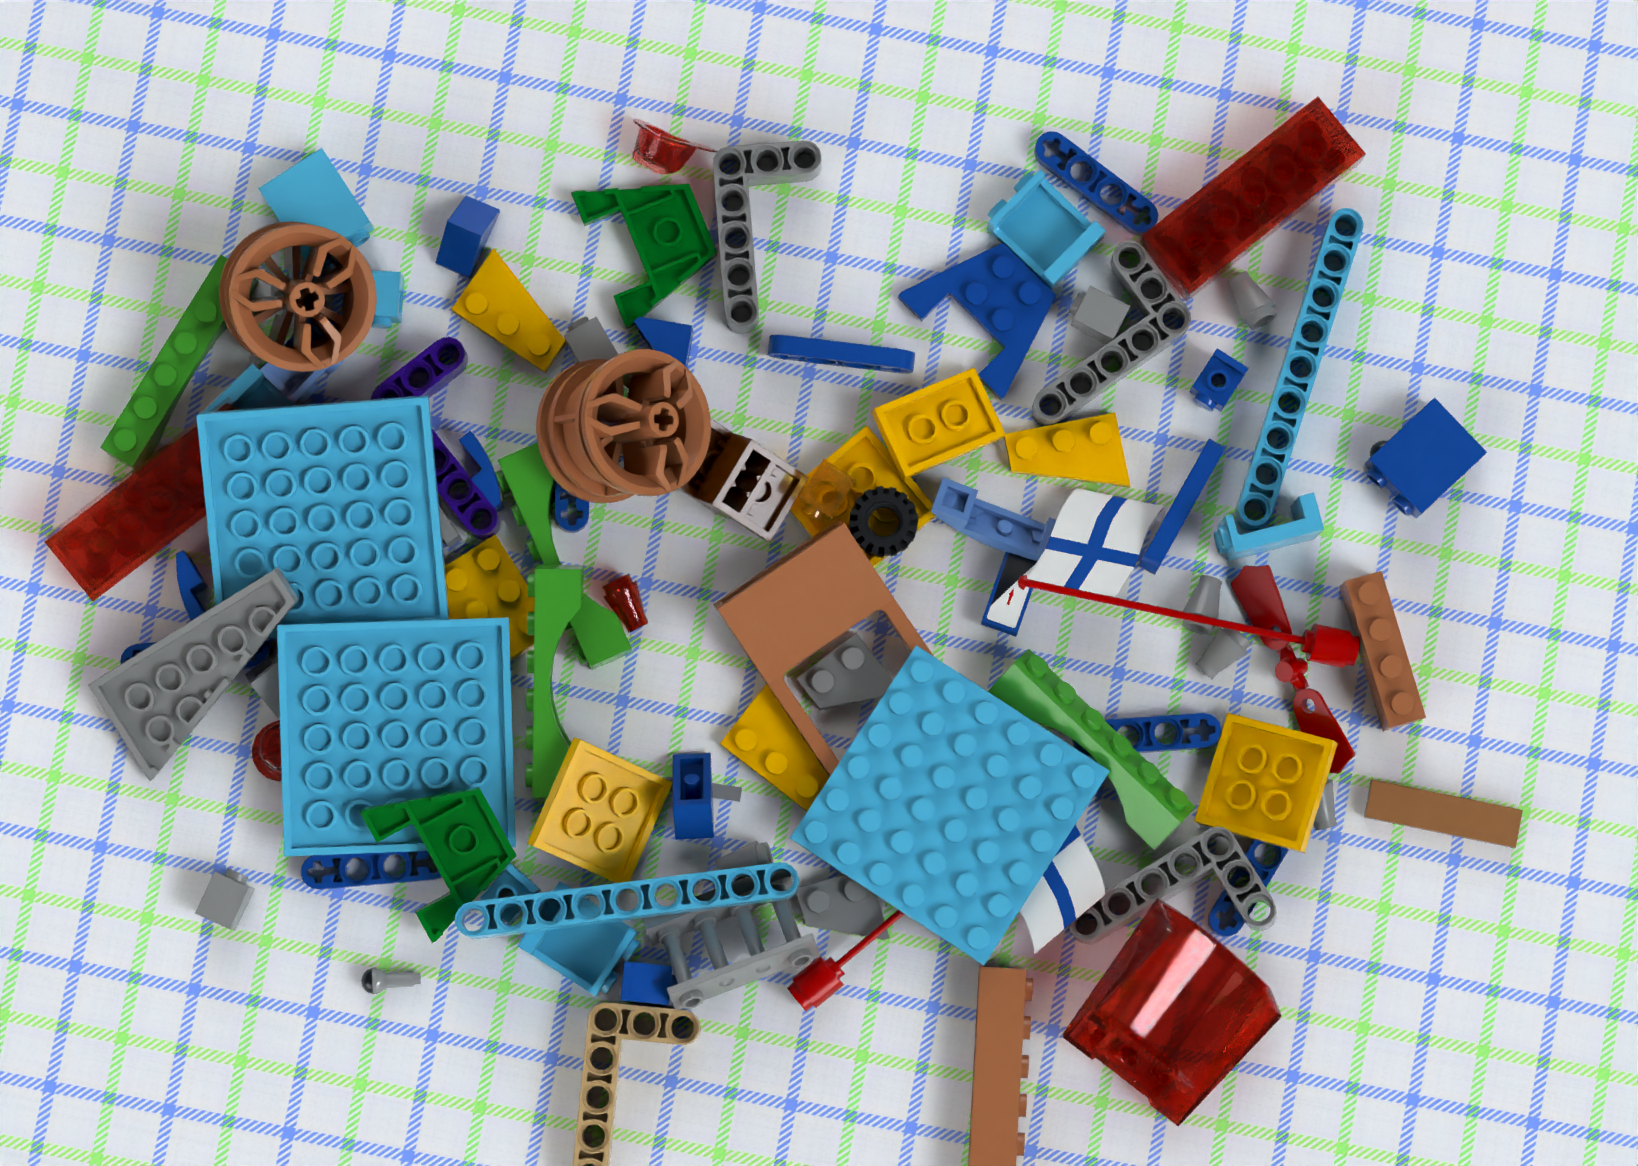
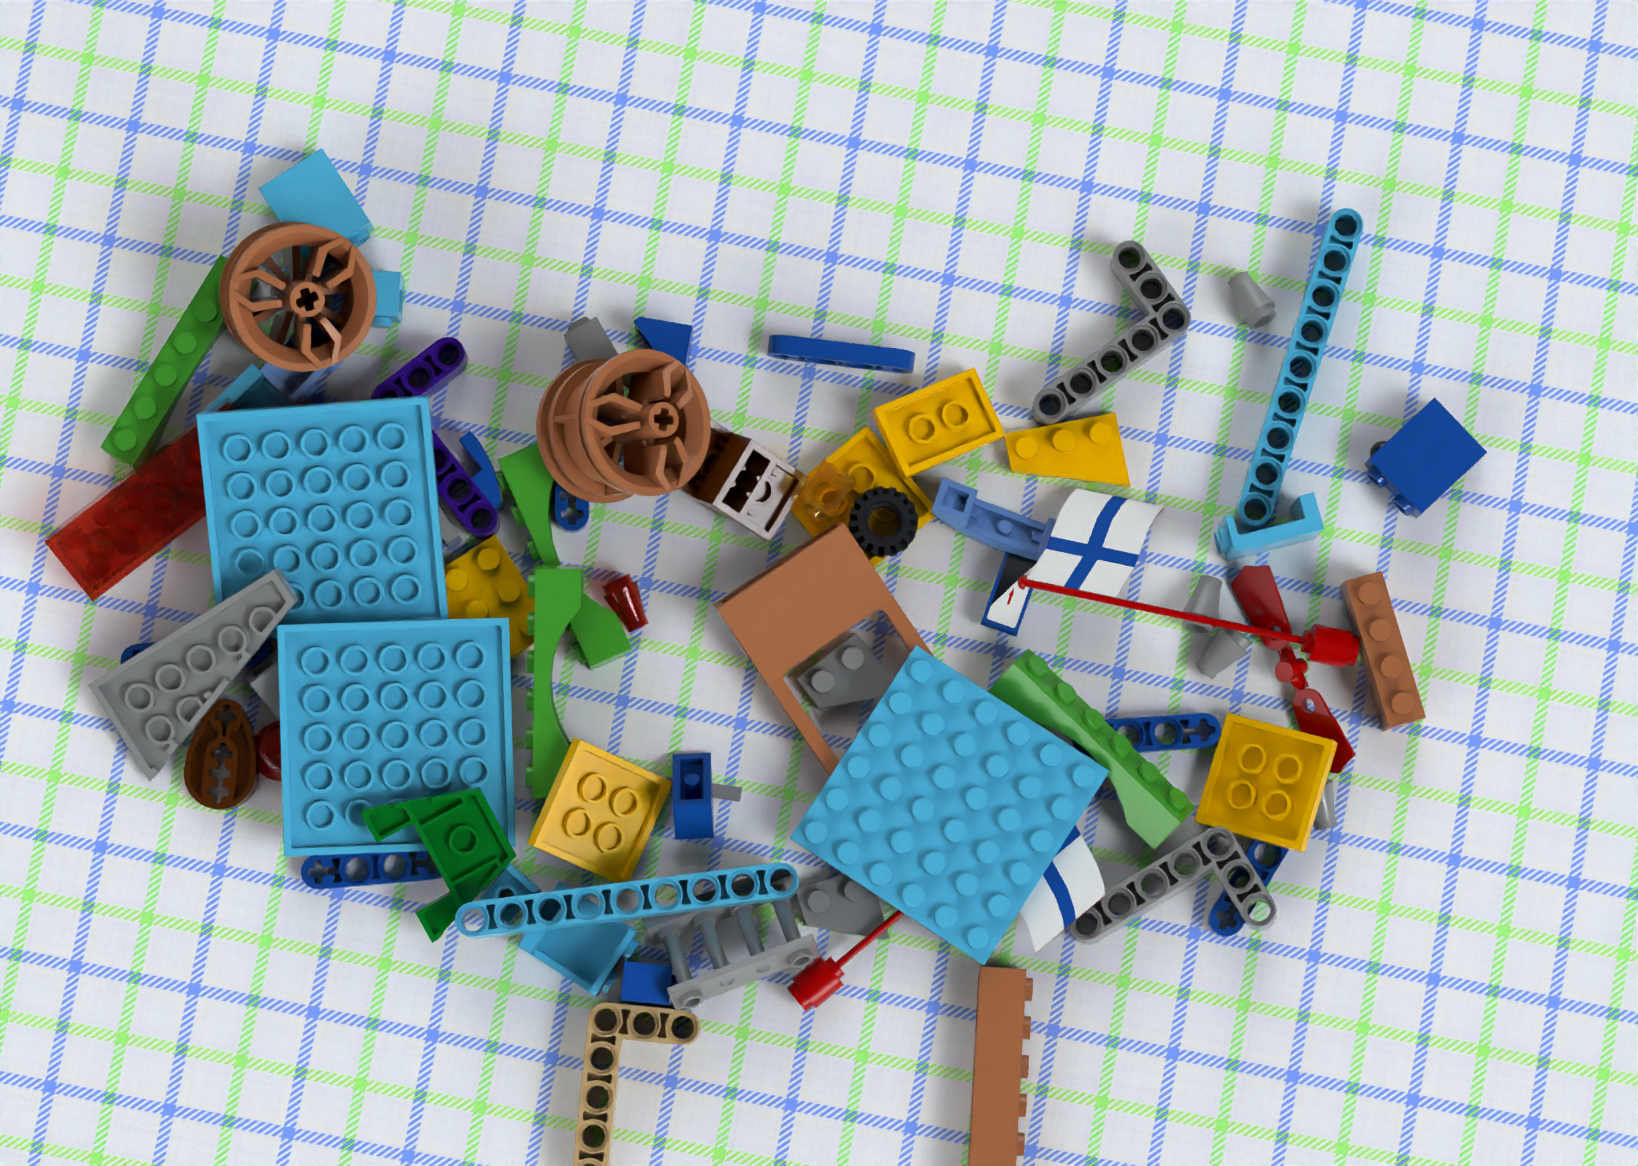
blue slope [176,550,208,621] -> none
light grey brick [195,868,255,930] -> none
light grey piece [361,968,421,994] -> none
blue slope [435,195,500,279] -> none
yellow wing [451,248,566,374] -> none
green wing [571,184,718,329] -> none
clear red piece [633,118,718,174] -> none
light grey beam [713,140,822,335] -> none
light grey cone [715,841,774,879] -> none
yellow wing [720,684,829,812] -> none
blue wing [898,243,1056,400] -> none
medium azure panel [987,169,1106,290] -> none
blue beam [1034,131,1158,236] -> none
clear red windscreen [1062,898,1281,1126] -> none
light grey brick [1069,286,1131,344] -> none
blue beam [1138,438,1226,575] -> none
clear red brick [1140,96,1366,302] -> none
blue brick [1189,348,1249,412] -> none
medium nougat tile [1364,779,1523,848] -> none
none -> reddish brown piece [184,699,260,810]

